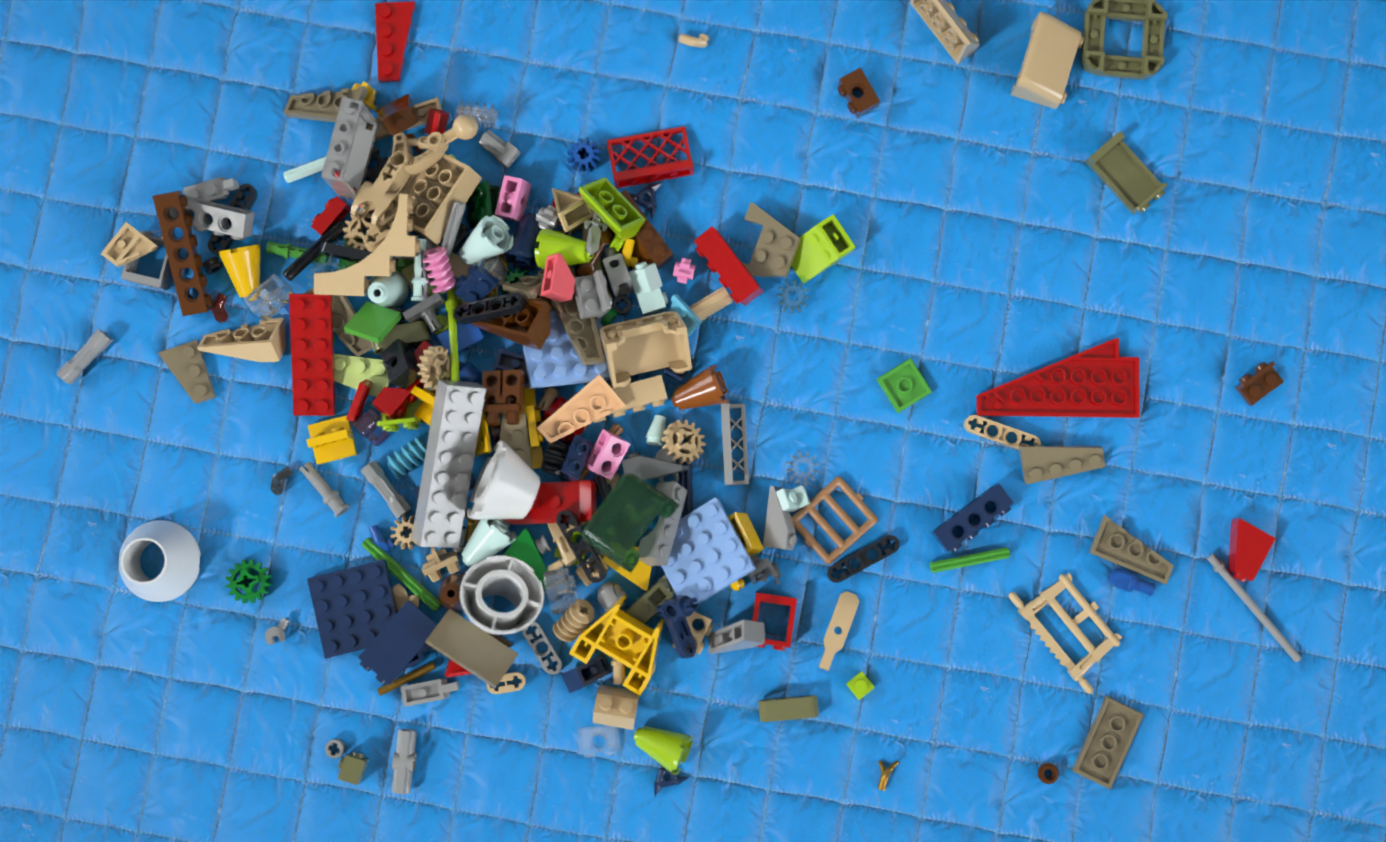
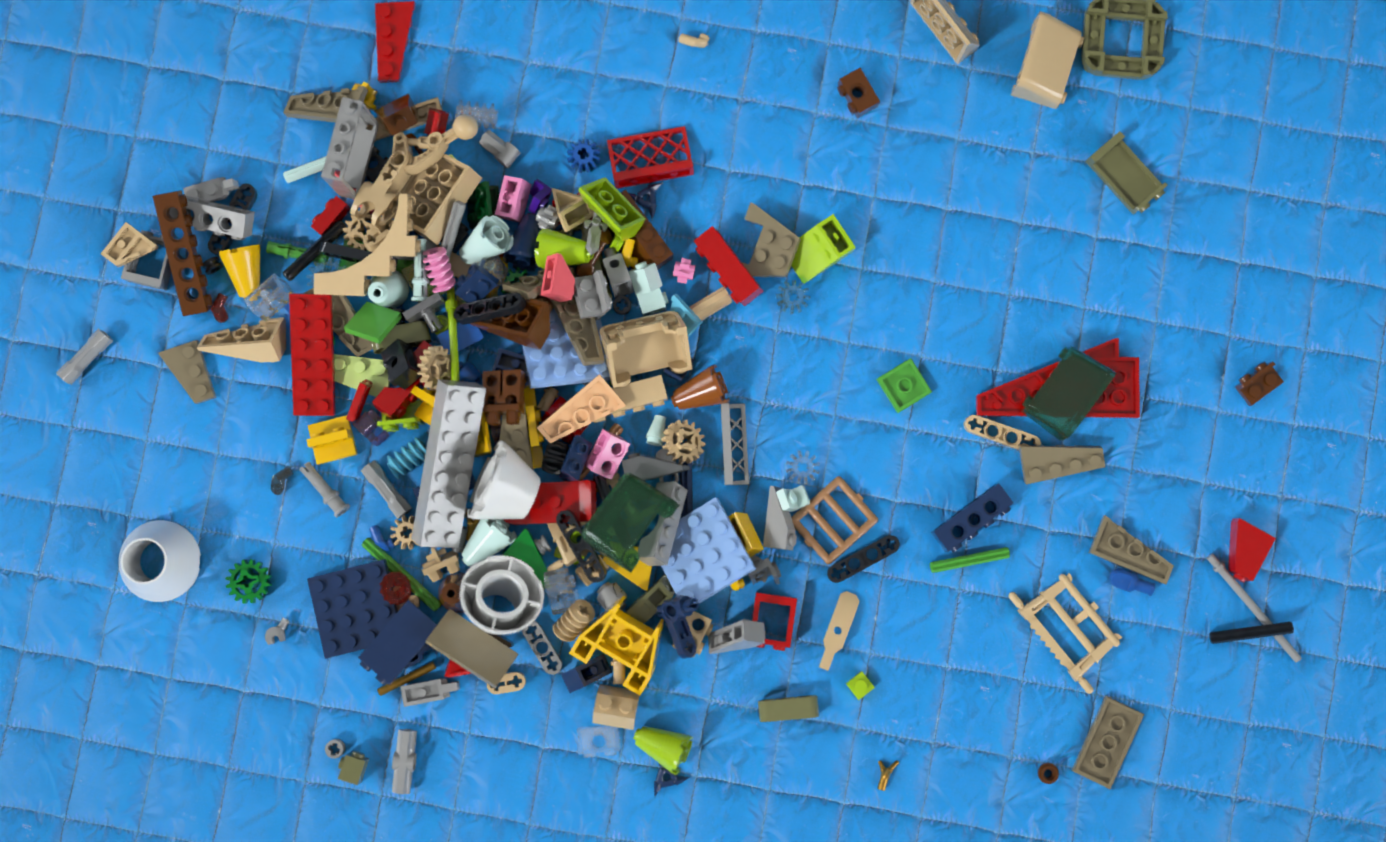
green tile [600,308,618,326] -> none
none -> clear red gear [379,572,411,605]
none -> dark purple bracket [528,179,552,214]
none -> clear green windscreen [1021,346,1116,441]
none -> black axle [1209,622,1294,644]

